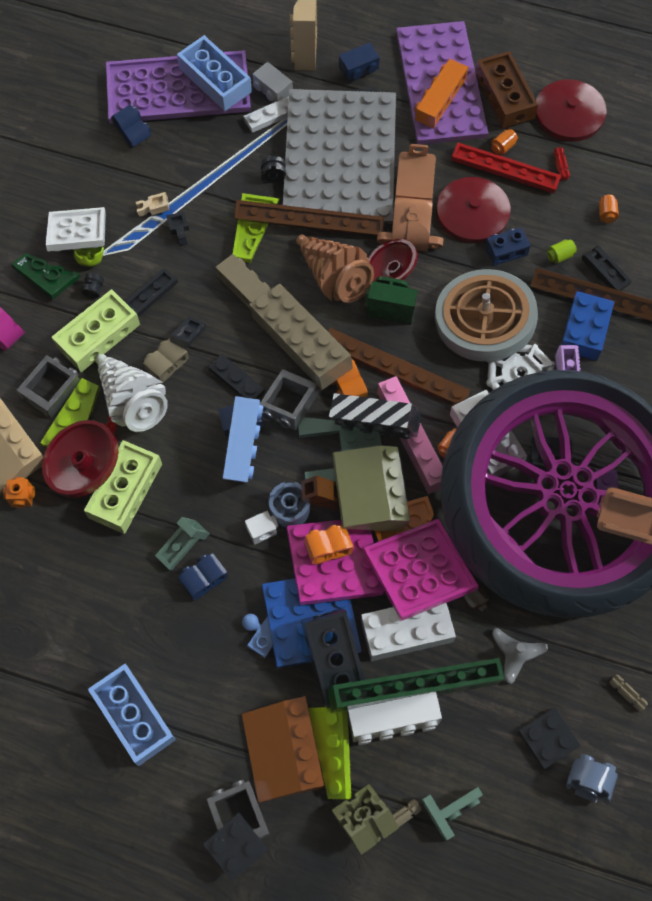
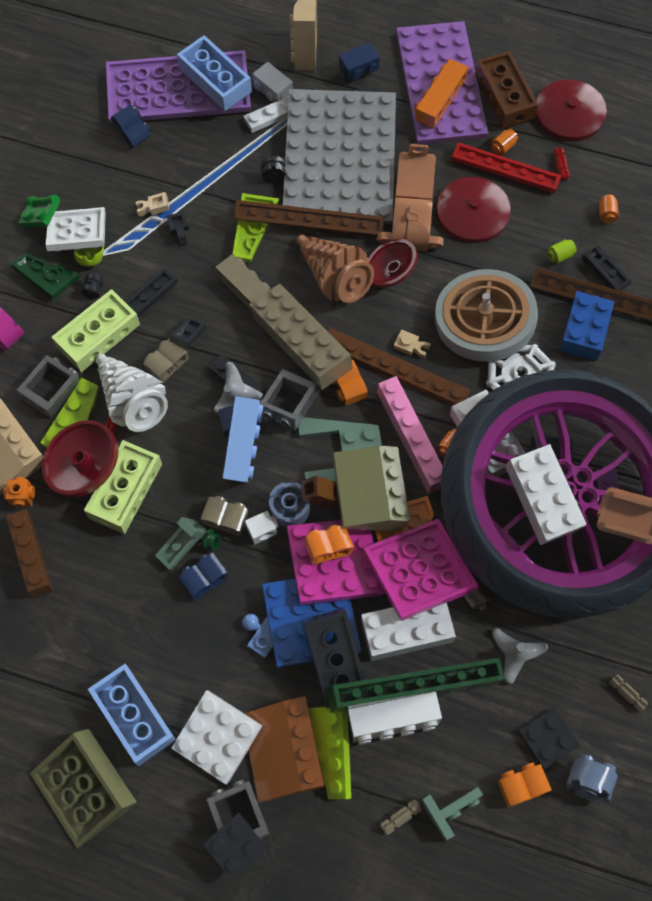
black brick [329,393,422,439] -> none
olive brick [332,784,399,855] -> none
dark green brick [364,276,418,325] -> none
dark blue brick [485,228,531,266] -> none
lavender brick [555,345,581,371] -> none
none -> reddish brown brick [6,509,54,598]
none -> green plate [18,195,60,228]
none -> olive slope [30,729,137,848]
none -> white plate [172,690,263,785]
none -> dark tan brick [201,496,248,536]
none -> dark green plate [202,529,220,552]
none -> light grey piece [214,362,263,413]
none -> tan plate [393,329,431,359]
none -> orange brick [497,762,551,808]
none -> white brick [505,444,587,545]

